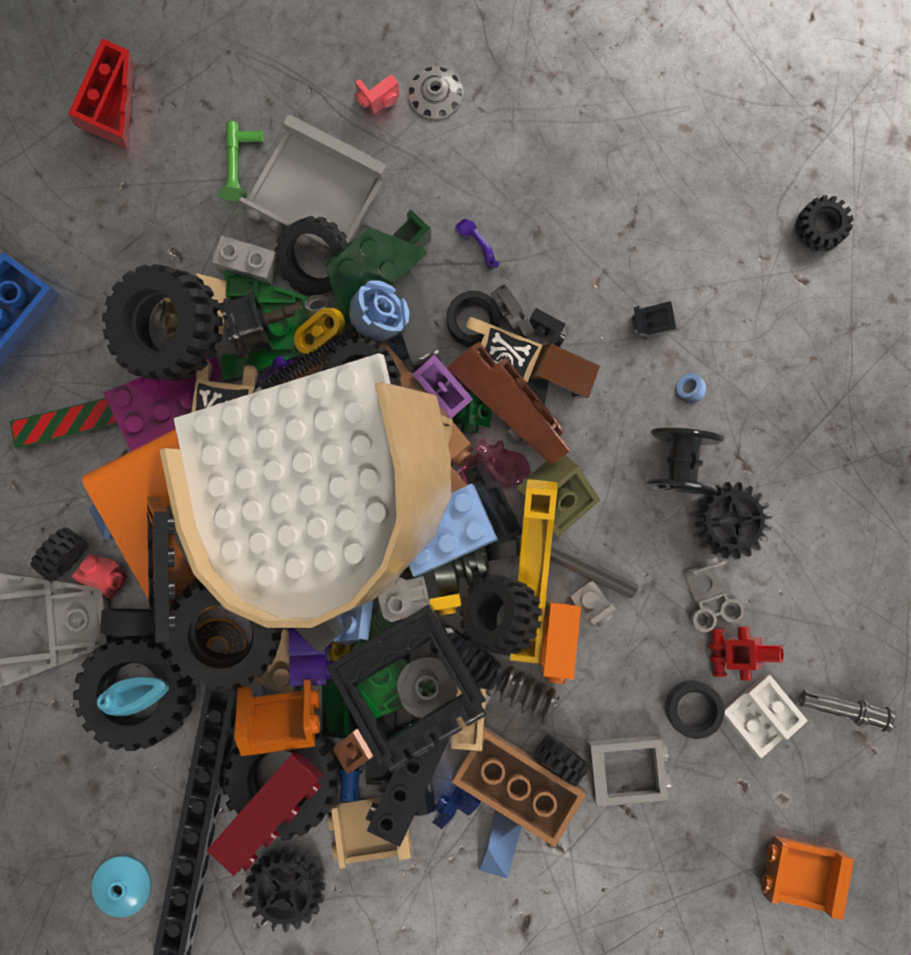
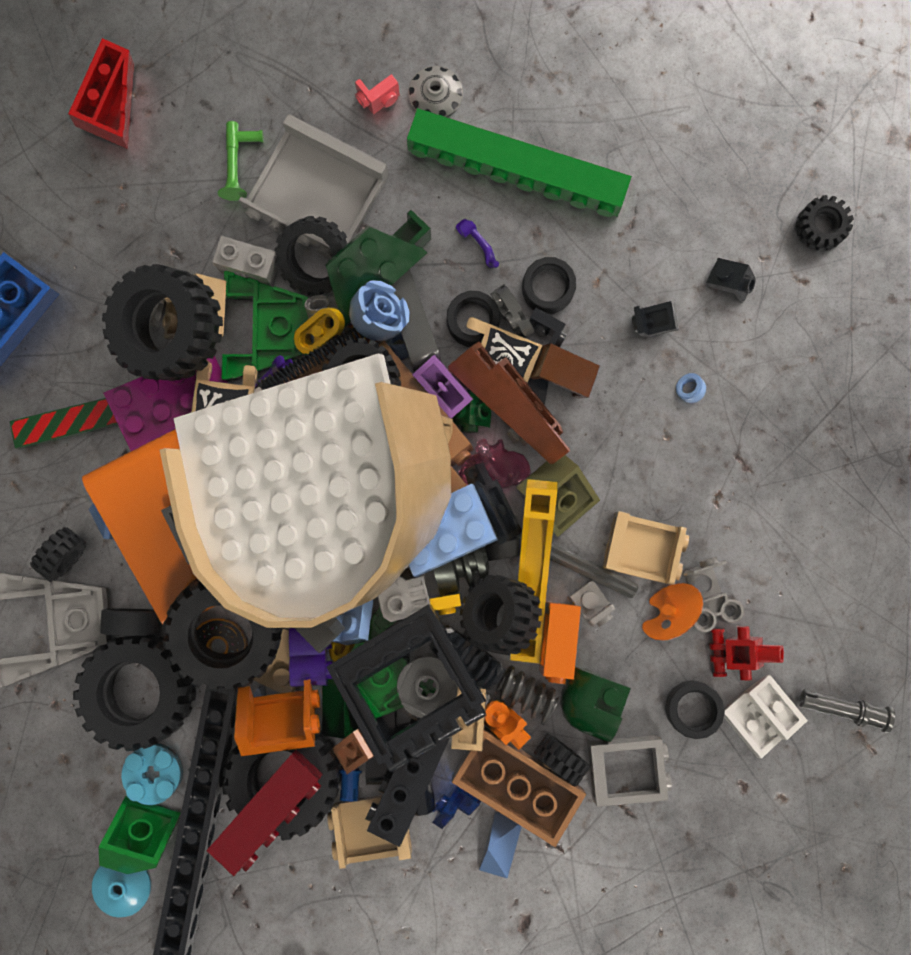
coral bracket [72,554,127,599] -> none
medium azure arm [97,676,169,716] -> none
black hinge [147,496,175,643] -> none
black wheel [219,289,301,360] -> none
black gear [244,846,326,932] -> none
black piece [645,428,725,494] -> none
black gear [692,482,772,560] -> none
orange panel [761,836,854,920] -> none
none -> green slope [98,796,181,874]
none -> medium azure plate [121,743,183,805]
none -> green brick [407,108,632,217]
none -> orange hips [484,701,531,750]
none -> black tyre [522,257,576,314]
none -> dark green brick [560,666,631,742]
none -> tan panel [602,511,689,585]
none -> orange piece [642,583,703,641]
none -> black bracket [706,258,756,301]

